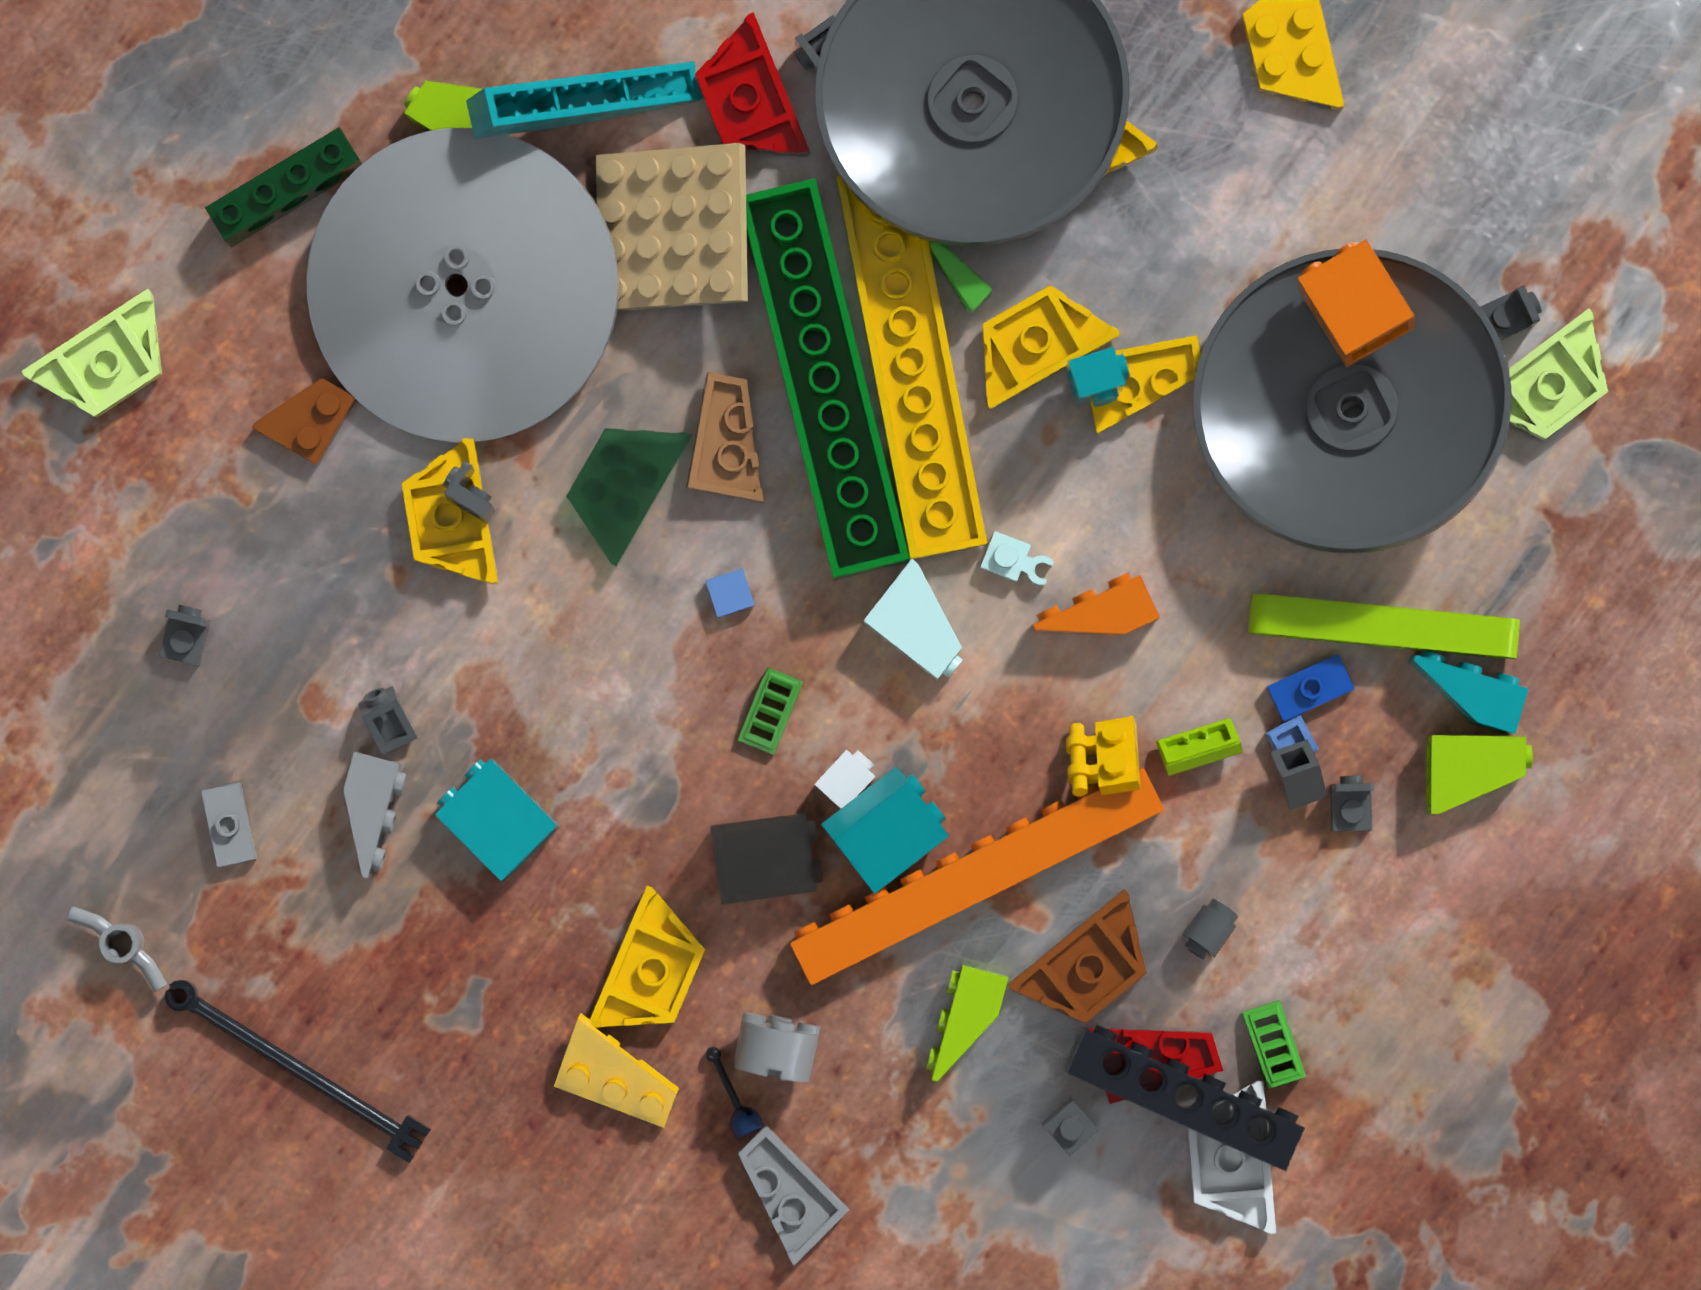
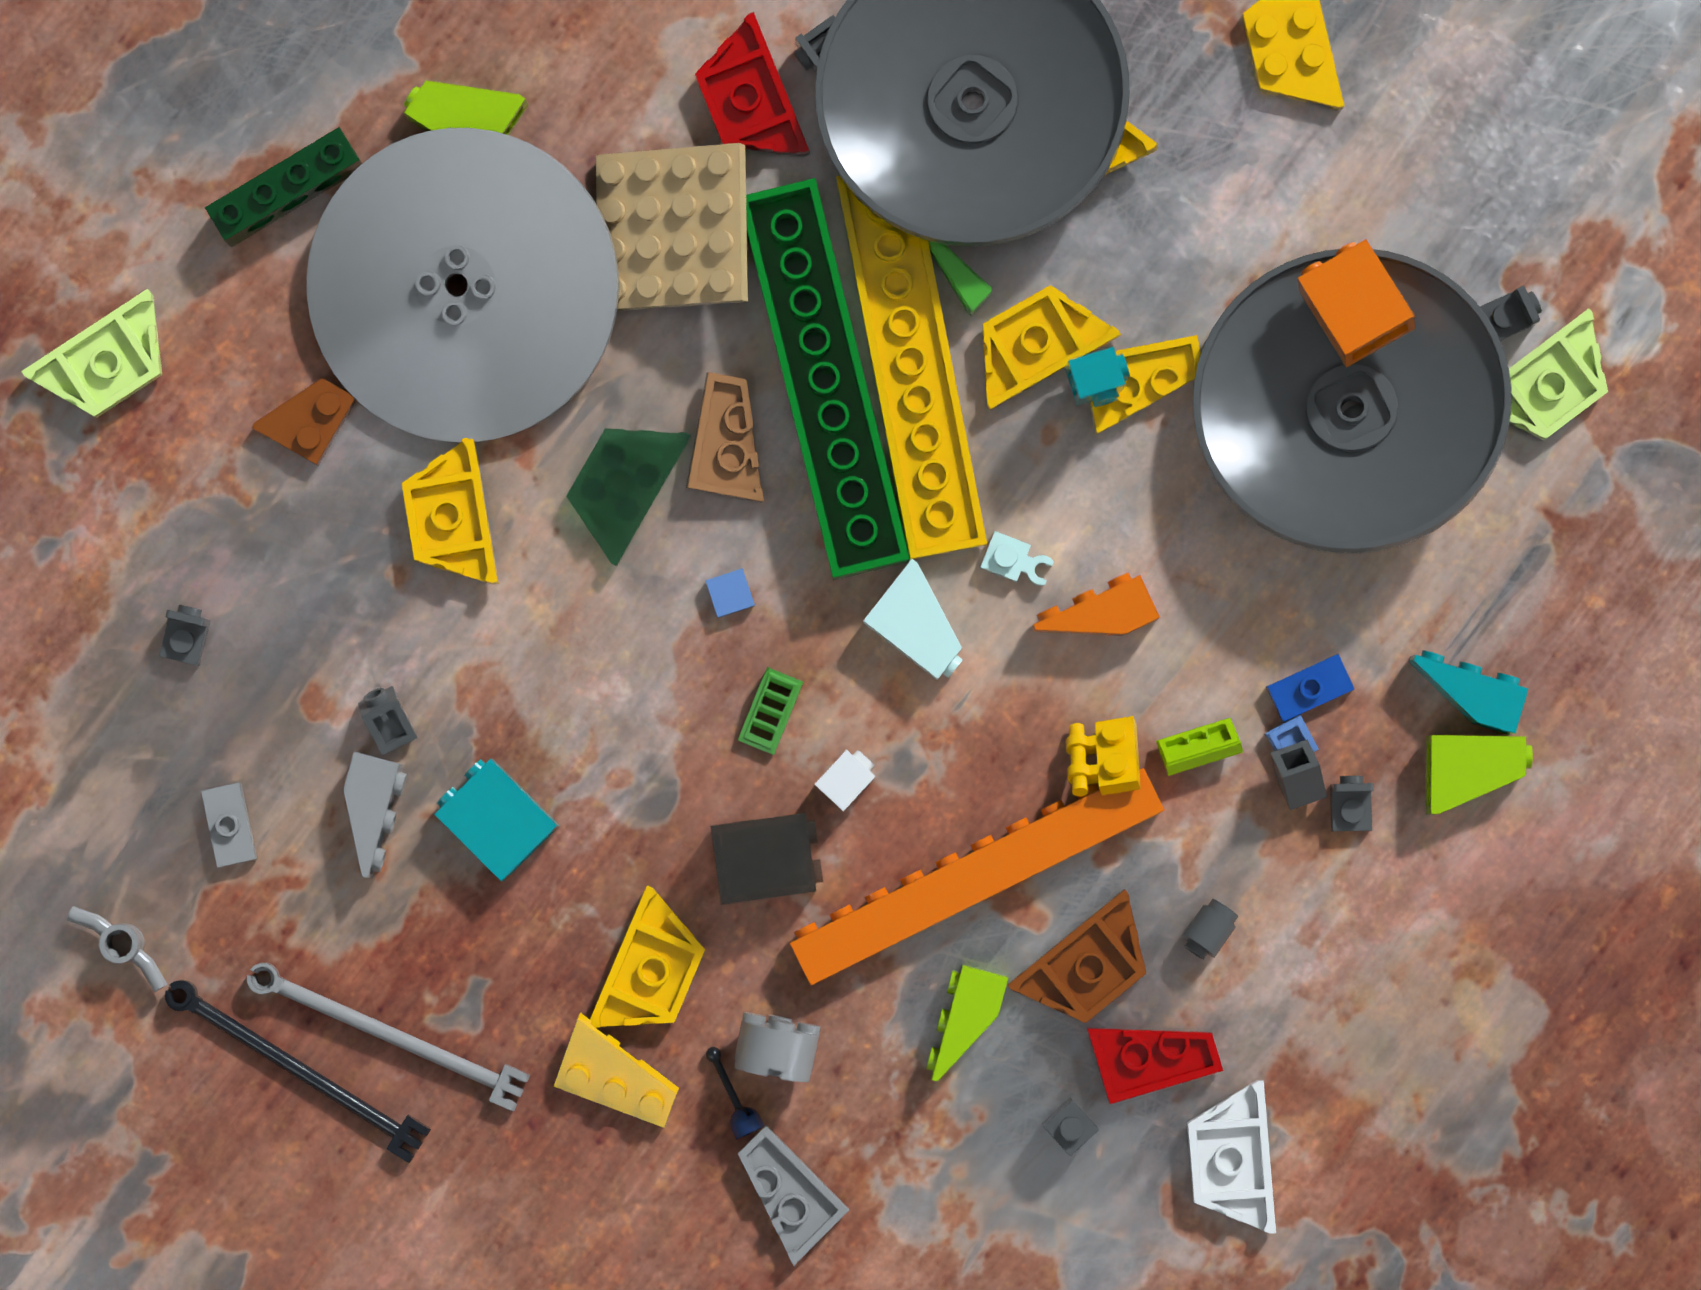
dark grey bracket [443,461,495,524] -> none
teal slope [466,61,703,139] -> none
teal brick [821,767,949,894] -> none
black brick [1065,1025,1305,1172] -> none
bright green slope [1242,1000,1306,1089] -> none
lime beam [1248,594,1521,659] -> none
none -> light grey hinge [247,963,530,1111]

